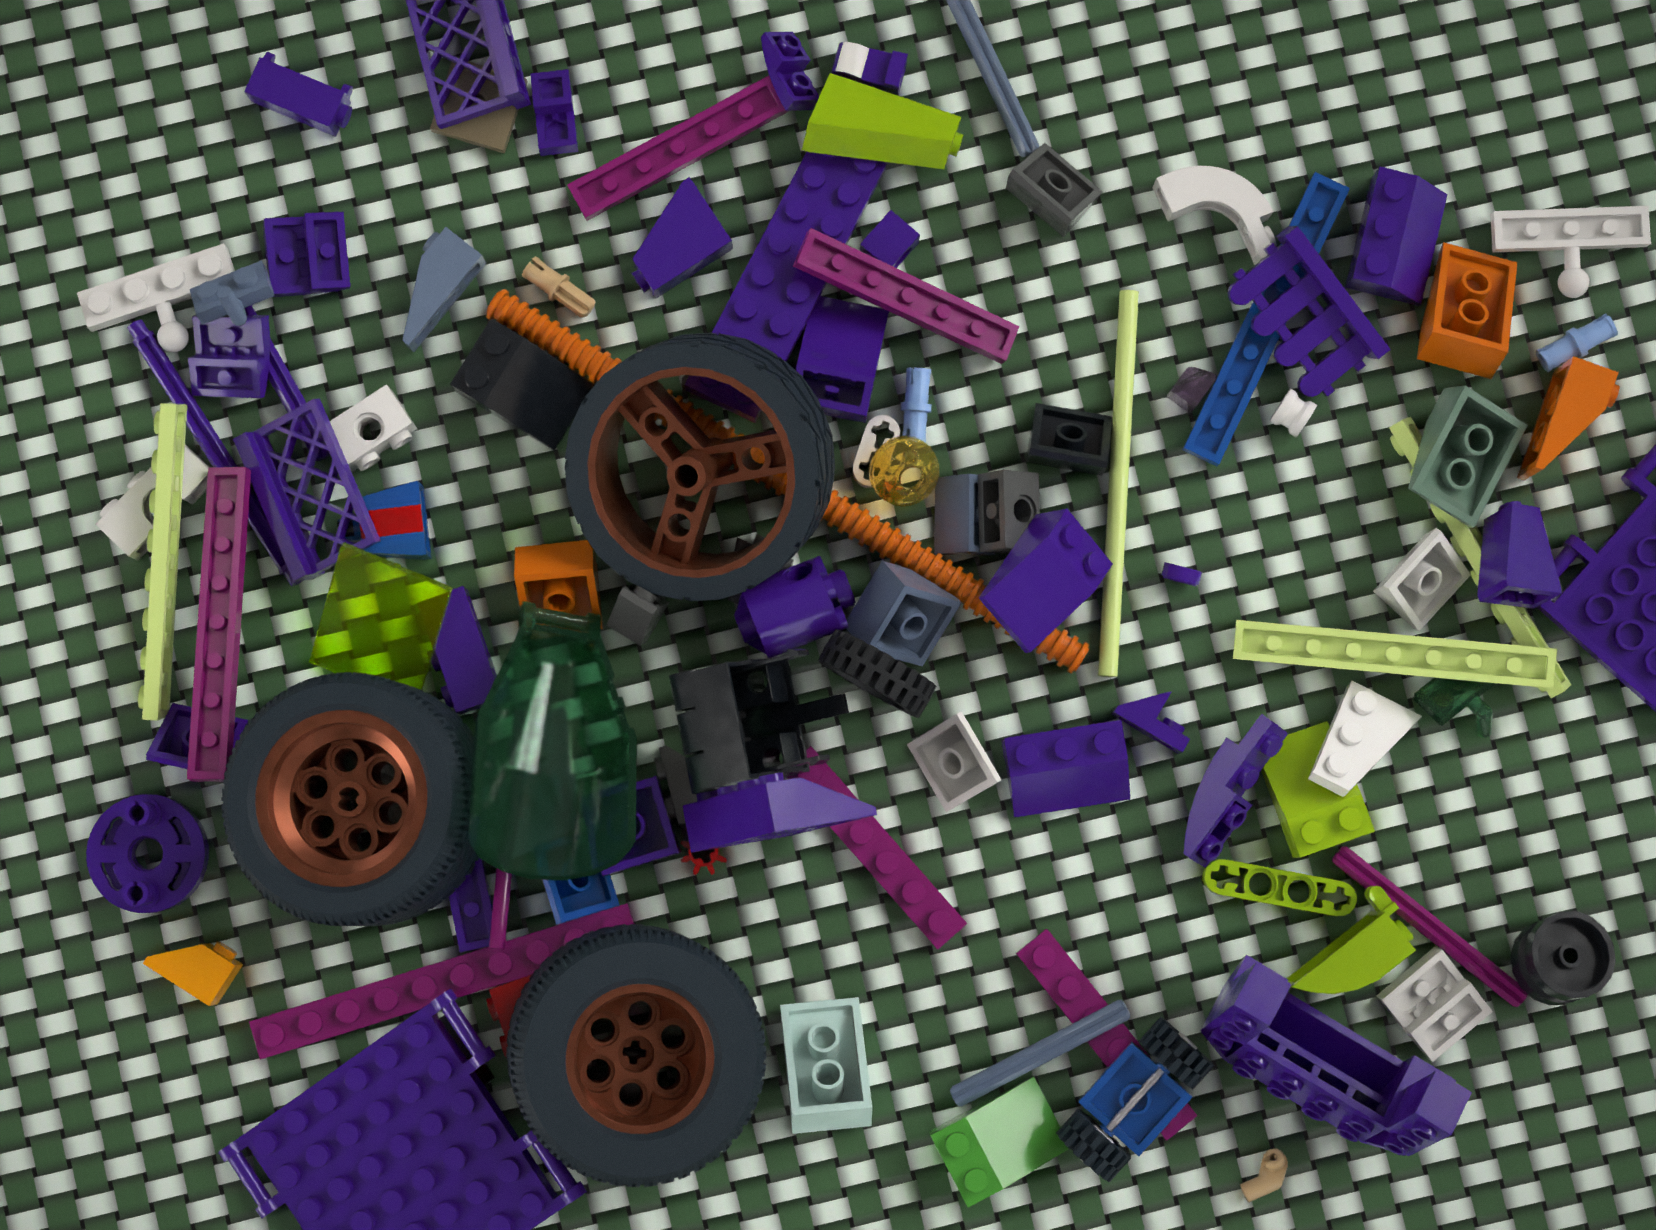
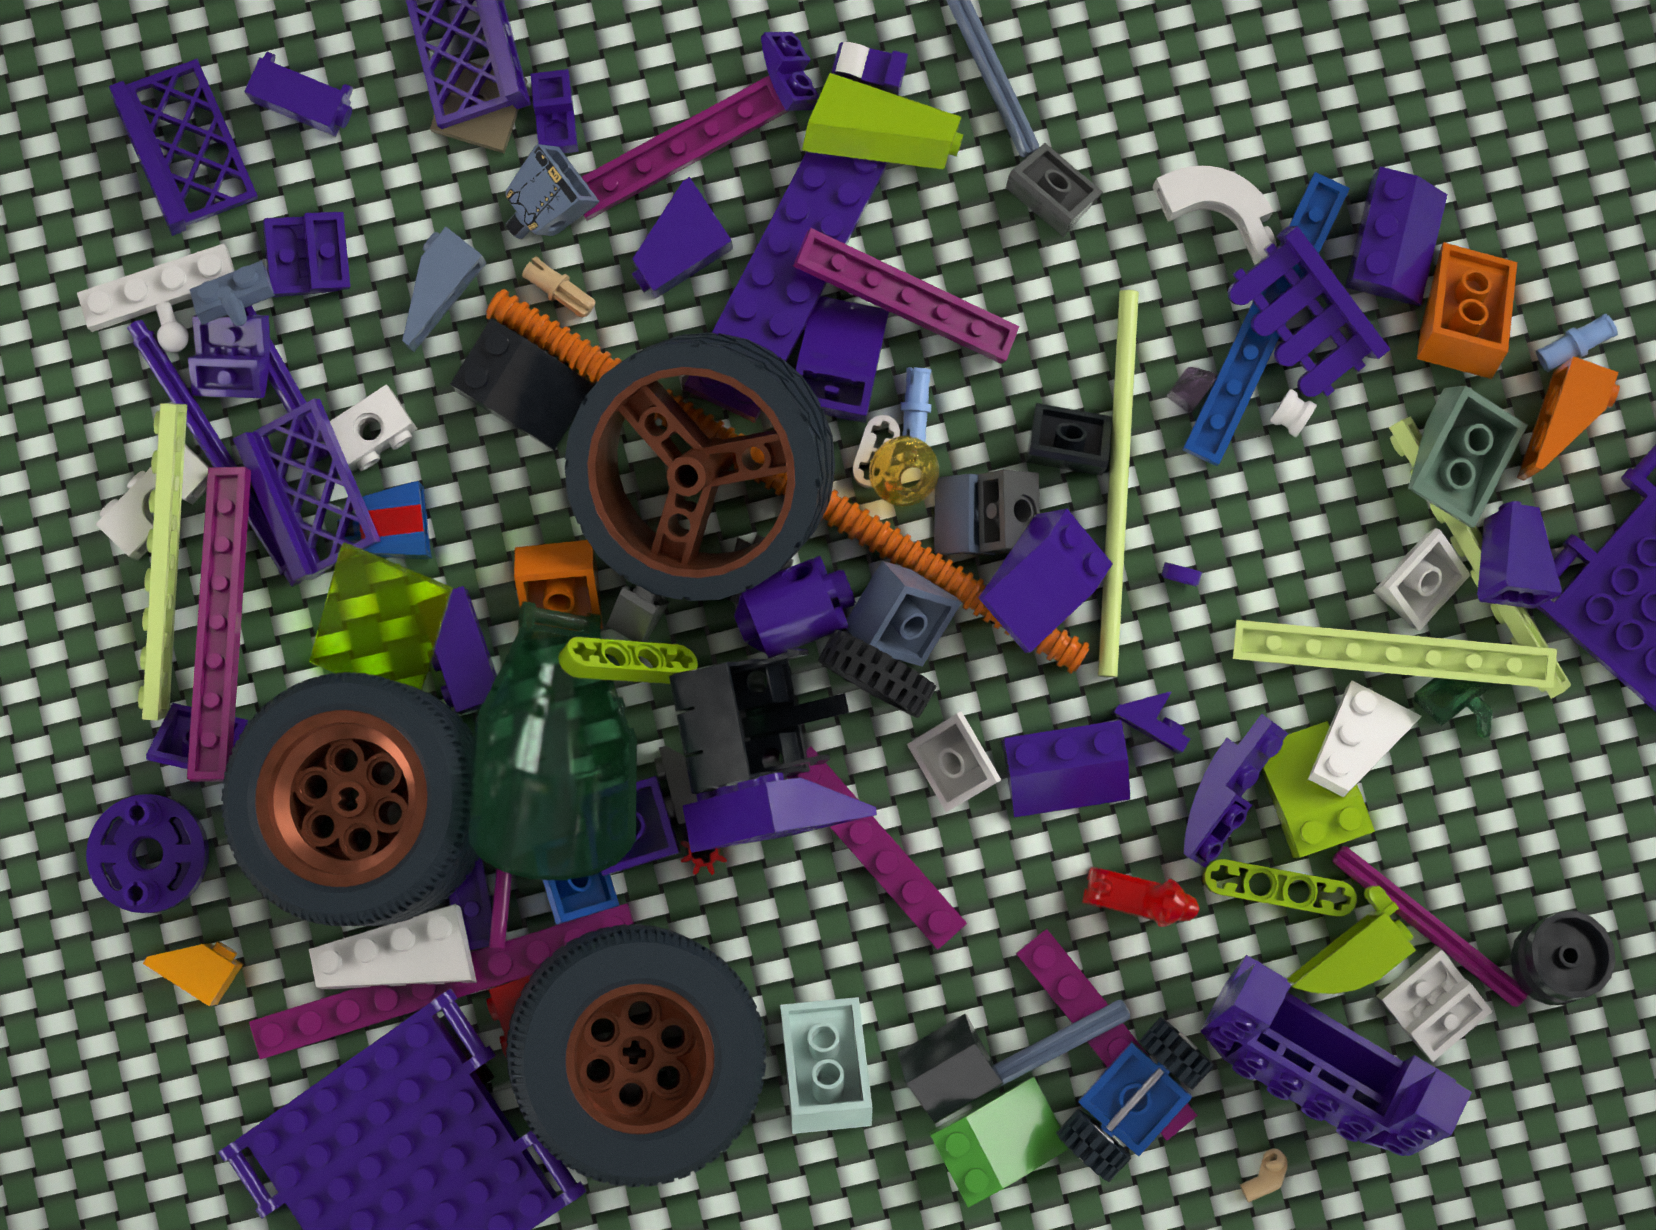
dark purple brick [860,210,920,268] -> none
white plate [1490,206,1651,298] -> none
none -> dark purple fence [109,59,258,236]
none -> white wing [309,904,477,990]
none -> sand blue torso [506,144,600,239]
none -> lime beam [558,637,698,684]
none -> black slope [898,1014,1004,1123]
none -> red animal [1082,866,1200,927]

